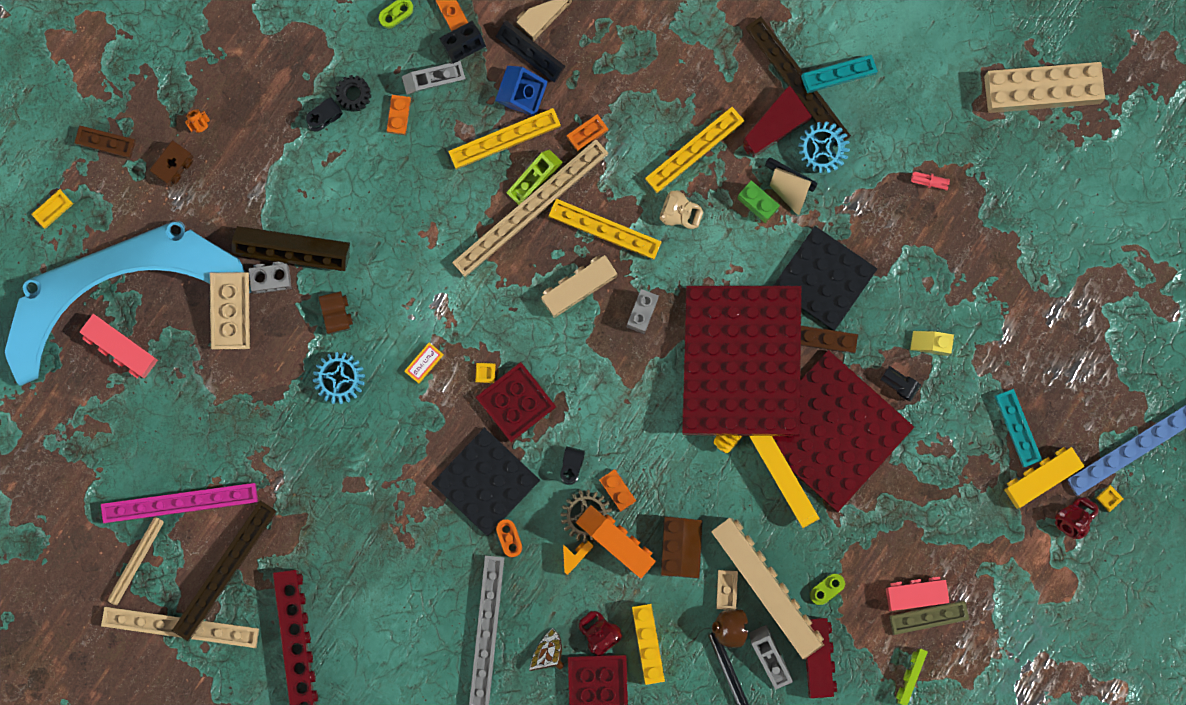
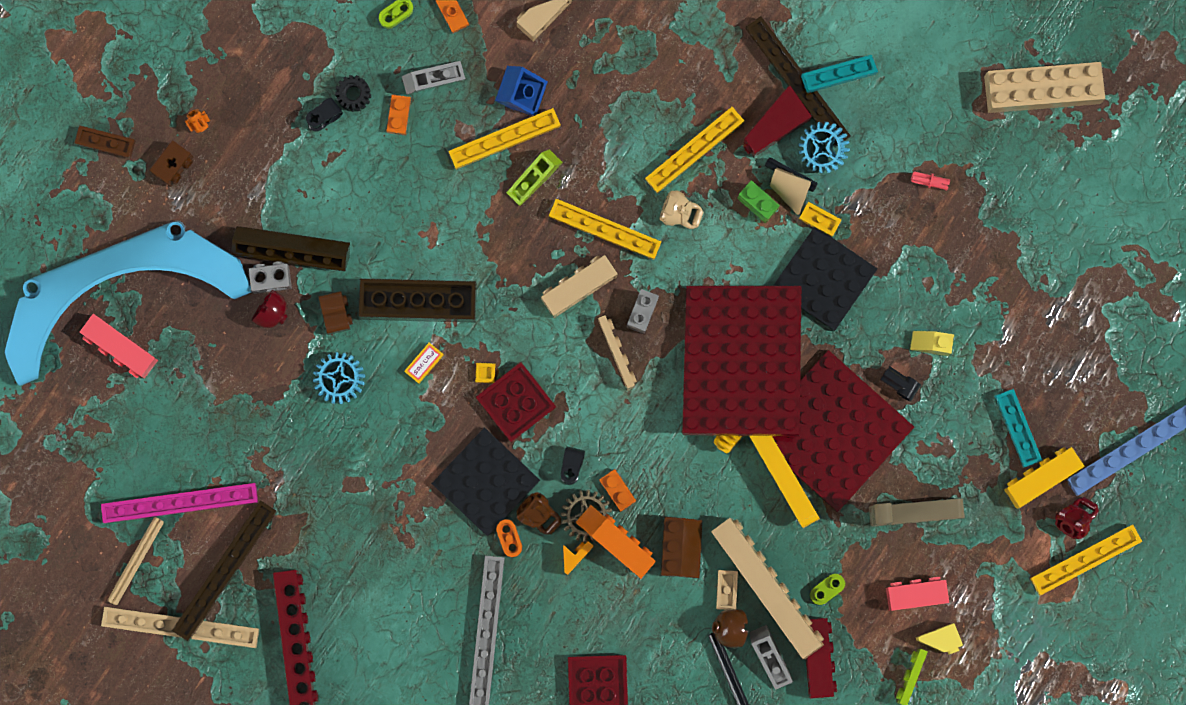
yellow tile [31,189,73,229] -> none
tan tile [210,272,250,349] -> none
black brick [439,21,486,64] -> none
tan plate [452,139,609,277] -> none
black plate [496,21,566,82] -> none
shield [529,628,564,671] -> none
orange plate [567,114,609,152] -> none
dark red piece [579,611,622,656] -> none
yellow brick [632,604,665,685] -> none
reddish brown plate [801,326,858,354] -> none
olive tile [889,601,970,635] -> none
yellow tile [1095,485,1123,512] -> none
none -> dark red cylinder [252,289,288,328]
none -> dark brown brick [359,279,477,323]
none -> reddish brown piece [516,492,562,535]
none -> tan plate [598,315,637,391]
none -> yellow plate [799,202,841,237]
none -> dark tan beam [869,499,965,526]
none -> light yellow slope [915,623,963,655]
none -> yellow plate [1030,525,1142,596]

